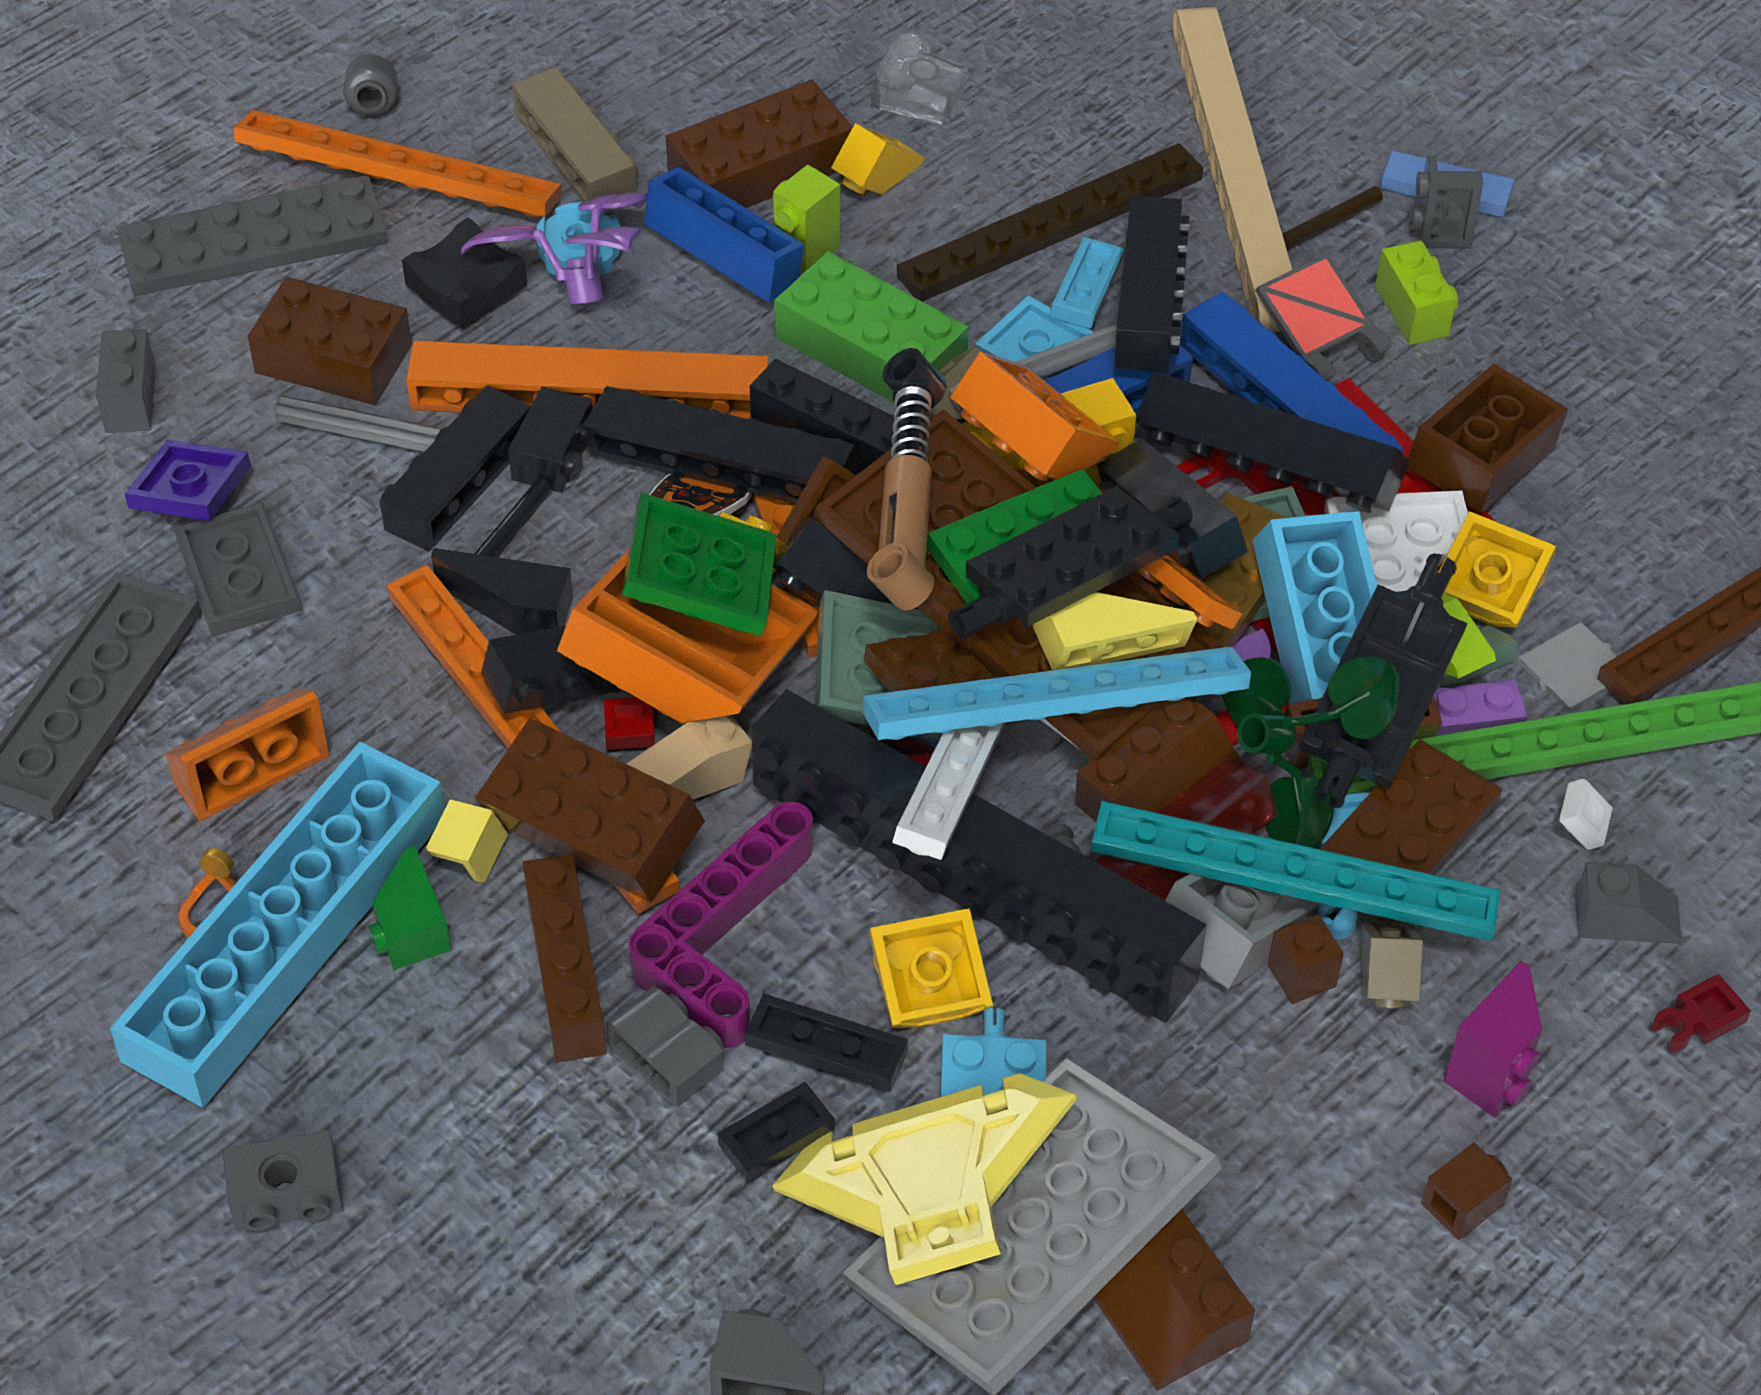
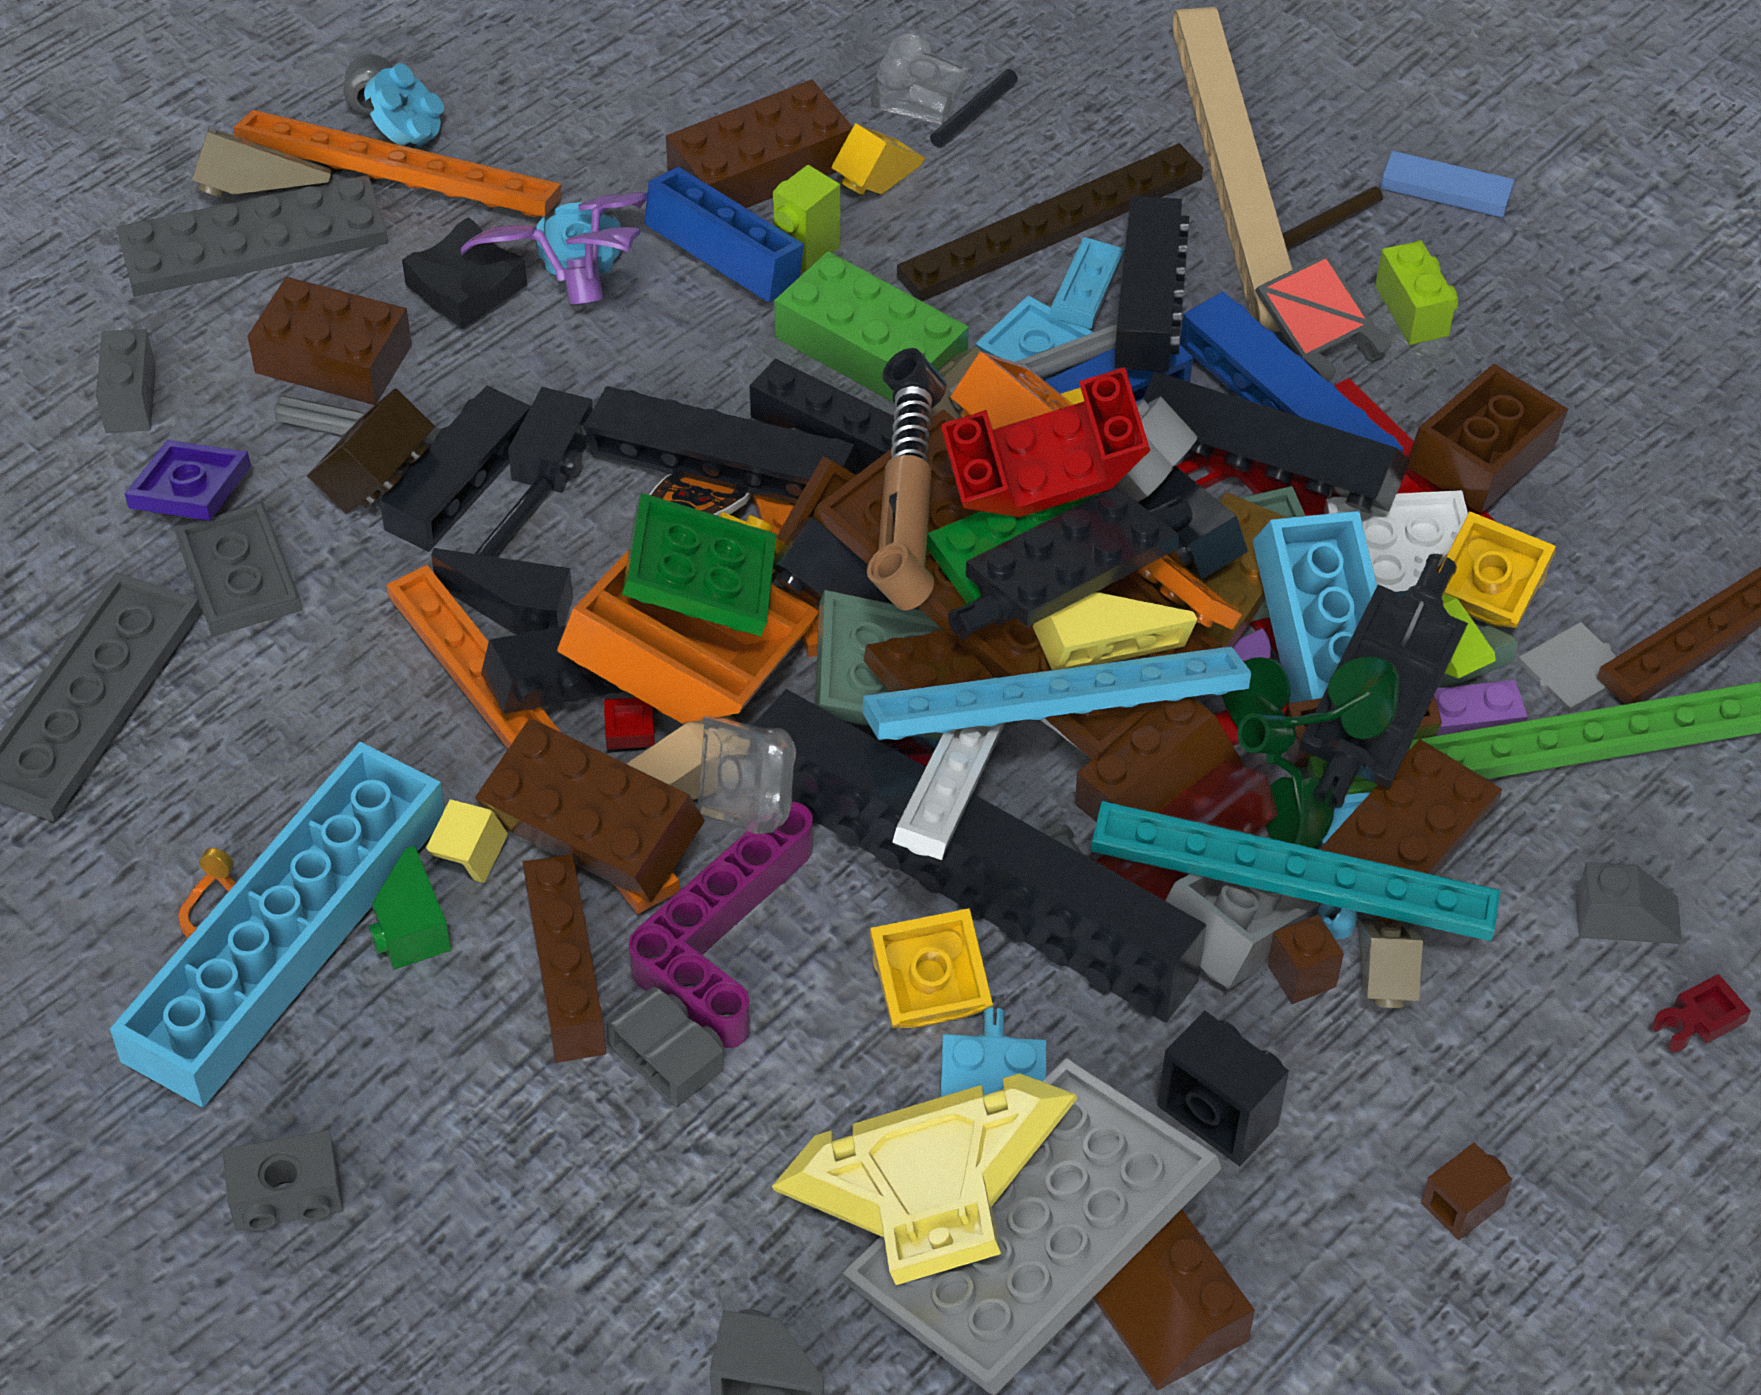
orange slope [165,689,330,822] -> none
orange brick [406,341,768,419] -> none
dark tan brick [512,67,639,202] -> none
black plate [717,1082,835,1182] -> none
black plate [744,993,909,1092] -> none
dark grey bracket [1410,156,1483,248] -> none
magenta slope [1444,961,1542,1118] -> none
white plate [1559,778,1613,850] -> none
none -> dark tan slope [192,127,331,197]
none -> dark brown brick [307,388,436,514]
none -> medium azure plate [364,63,444,148]
none -> clear slope [697,716,796,834]
none -> black bar [930,69,1018,148]
none -> red slope [941,367,1150,517]
none -> light grey brick [1114,396,1197,502]
none -> black brick [1157,1010,1289,1167]

